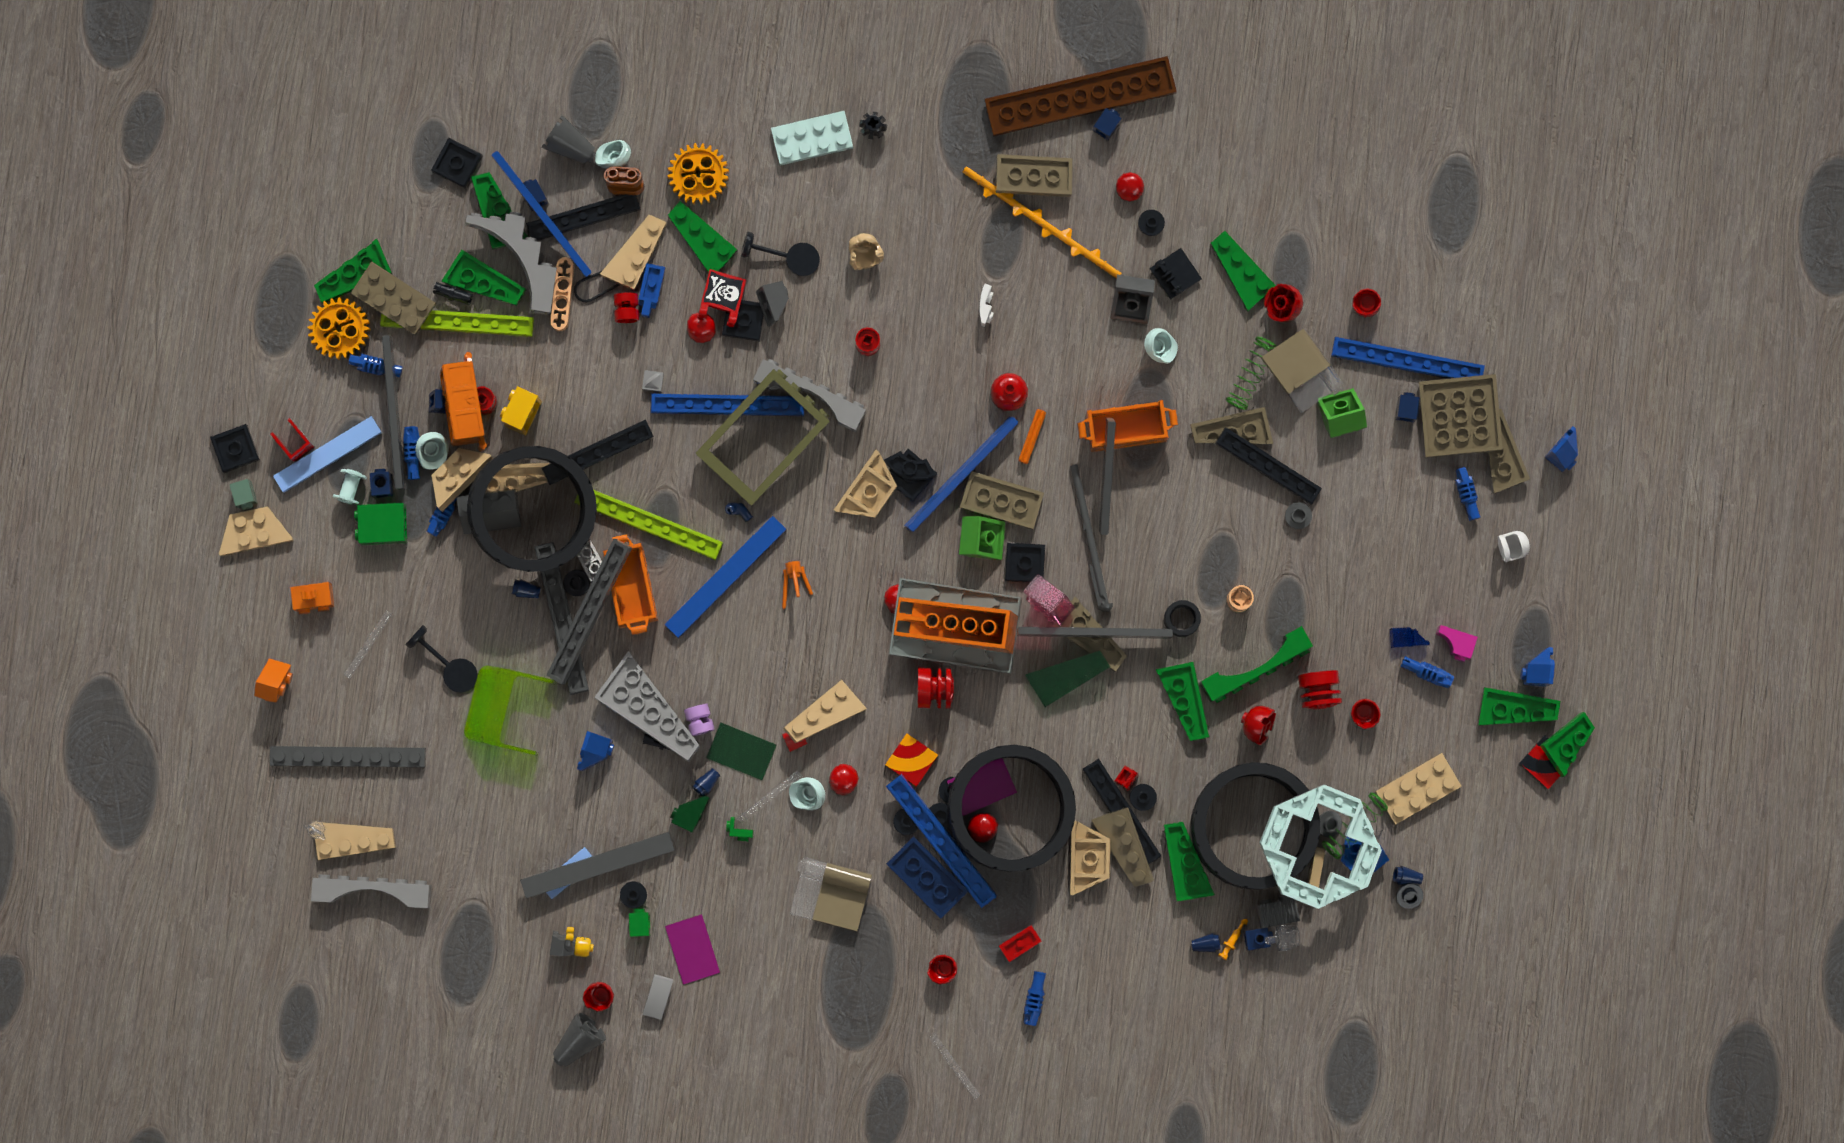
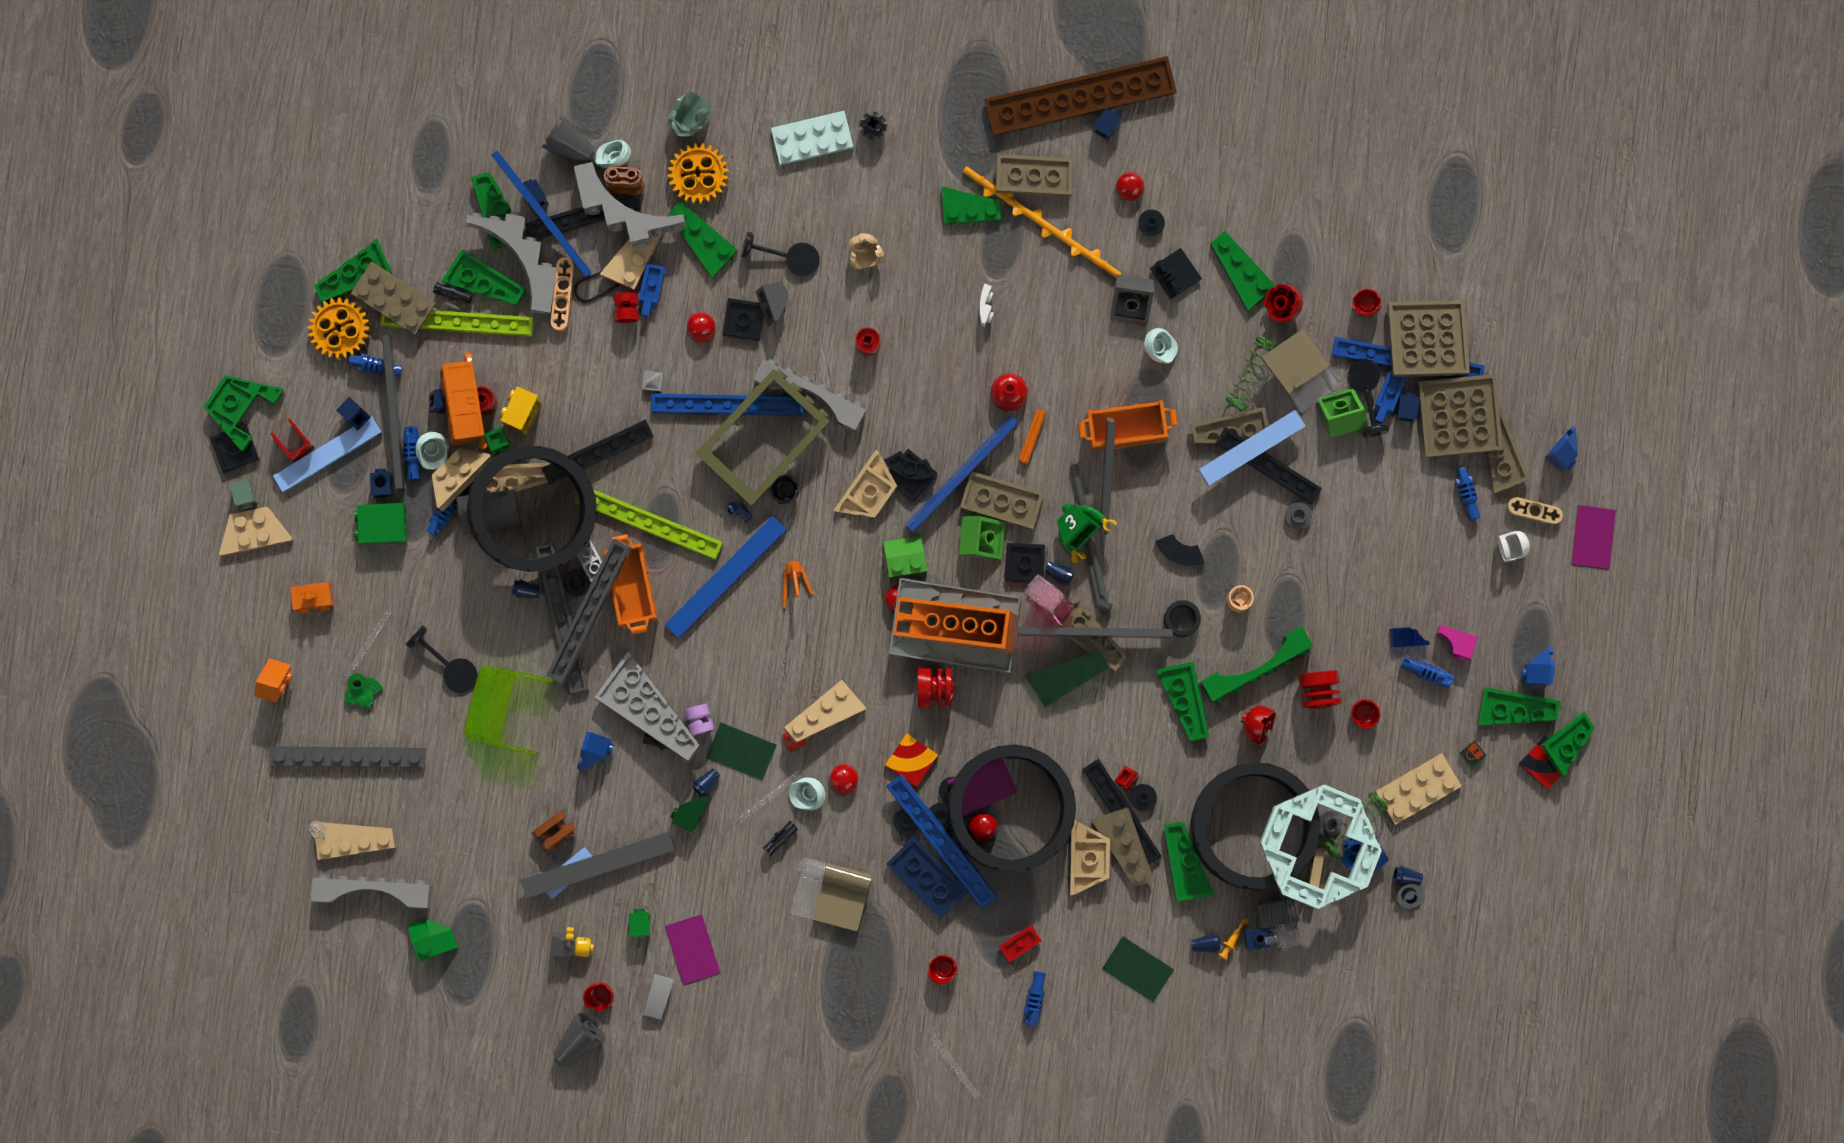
light aqua hose [333,469,367,505] -> none
black tile [431,137,483,188] -> none
black piece [620,881,647,909] -> none
flag [697,269,746,327] -> none
green bracket [726,817,754,842] -> none
none -> green wing [204,375,284,452]
none -> dark blue brick [336,397,371,431]
none -> green plate [344,673,383,709]
none -> green slope [408,918,458,962]
none -> green brick [484,427,511,455]
none -> dark orange brick [531,810,576,853]
none -> light grey arch [574,162,686,249]
none -> sand green hair [668,91,711,137]
none -> black pin [762,821,798,856]
none -> black hair [771,475,800,504]
none -> bright green slope [883,535,927,580]
none -> green wing [942,186,1001,225]
none -> dark blue cone [1045,562,1075,586]
none -> green torso [1057,503,1117,563]
none -> clear green piece [1102,936,1174,1002]
none -> black tile [1155,534,1205,566]
none -> light blue tile [1198,410,1305,486]
none -> black piece [1348,358,1389,438]
none -> blue hinge [1373,370,1407,424]
none -> dark tan plate [1387,300,1470,377]
none -> tile [1459,740,1487,768]
none -> tan beam [1507,497,1563,525]
none -> magenta piece [1571,505,1616,569]

